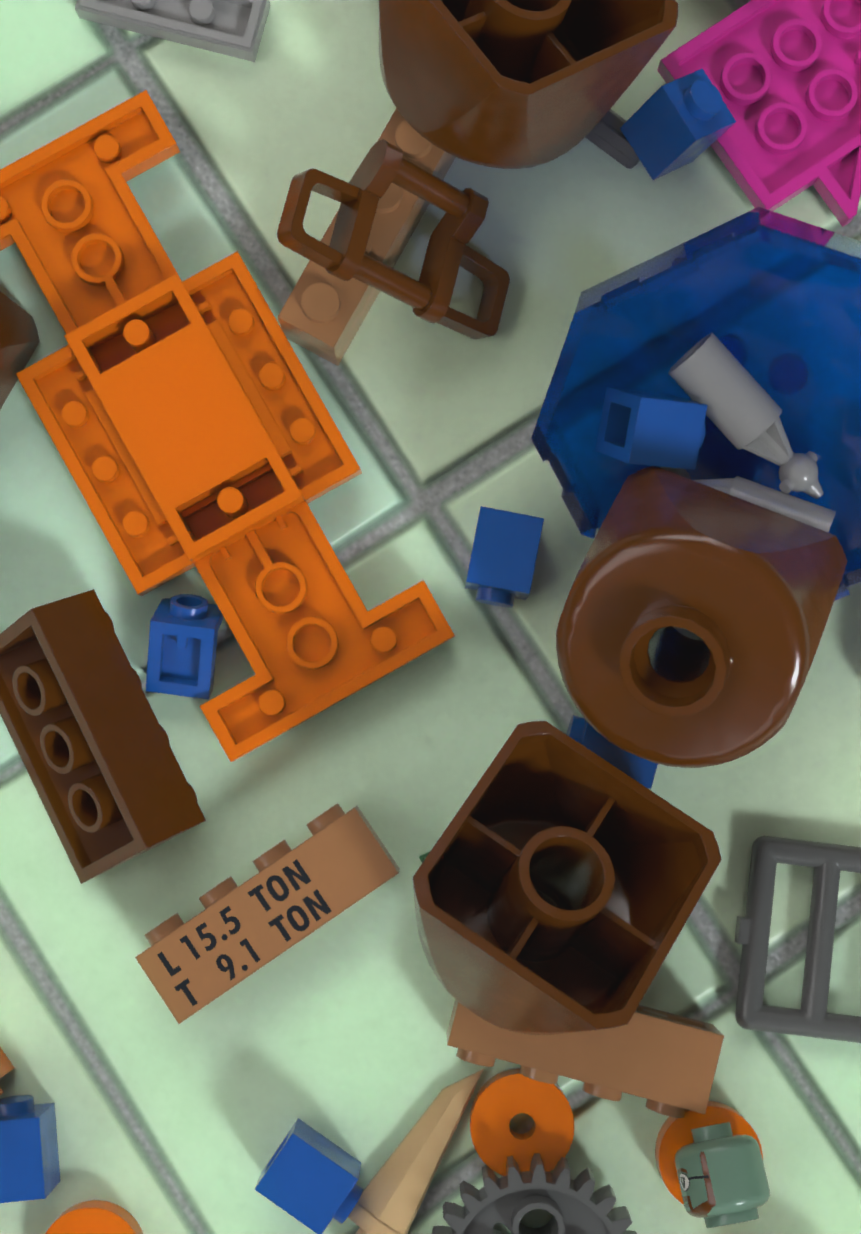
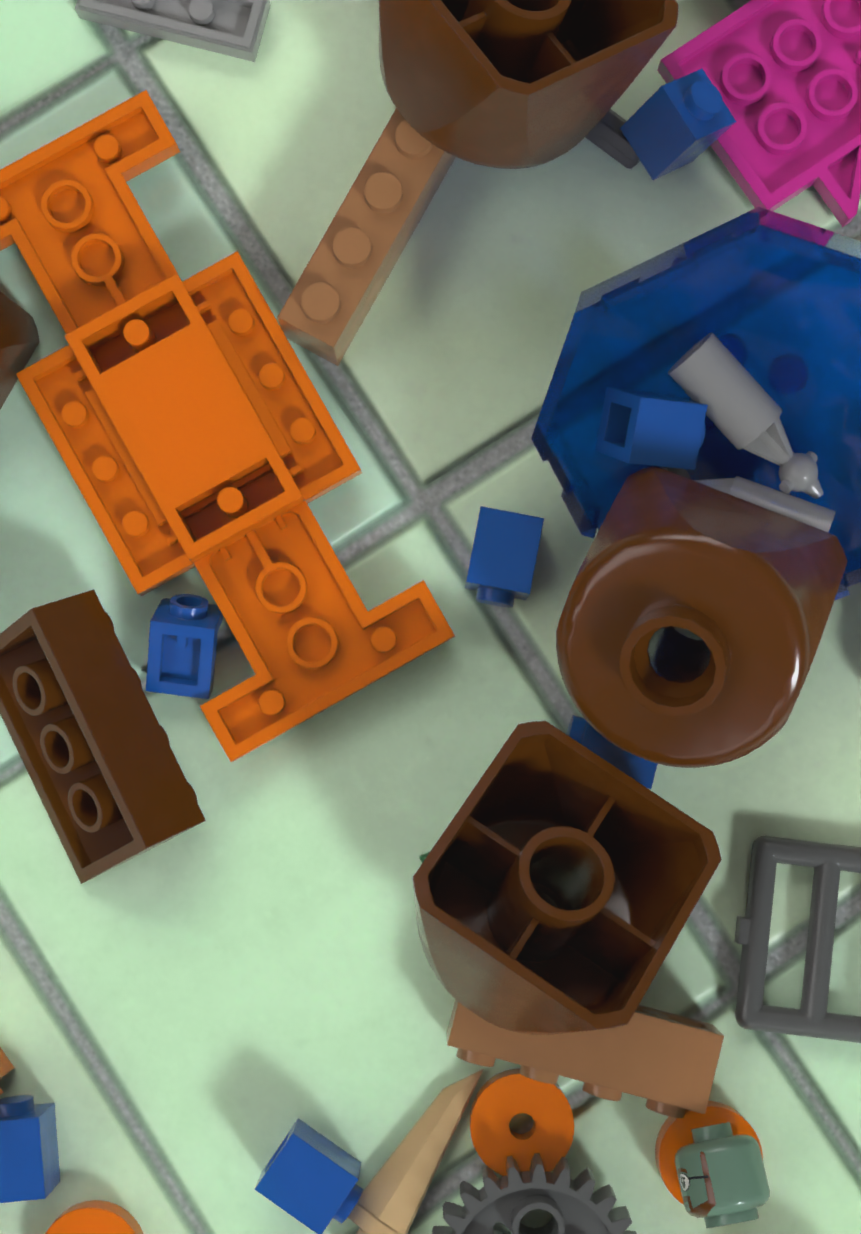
medium nougat brick [135,803,400,1024] -> none
reddish brown bar [277,139,510,339] -> none

